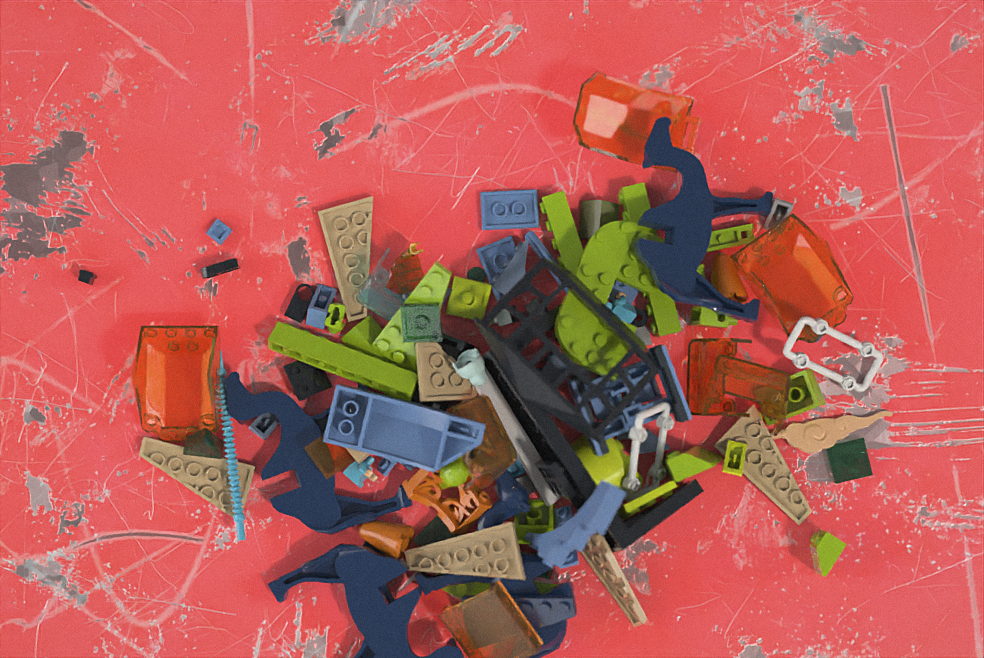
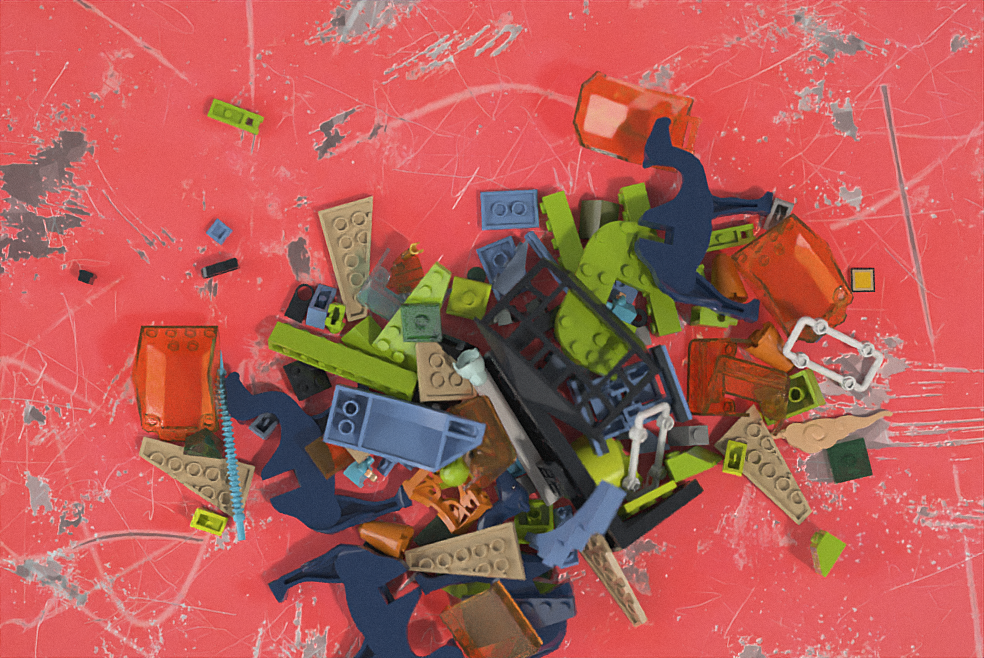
none -> neon yellow slope [189,507,228,536]
none -> lime plate [207,98,264,136]
none -> light grey slope [667,425,709,446]
none -> orange cone [743,321,796,373]
none -> piece [827,268,875,318]

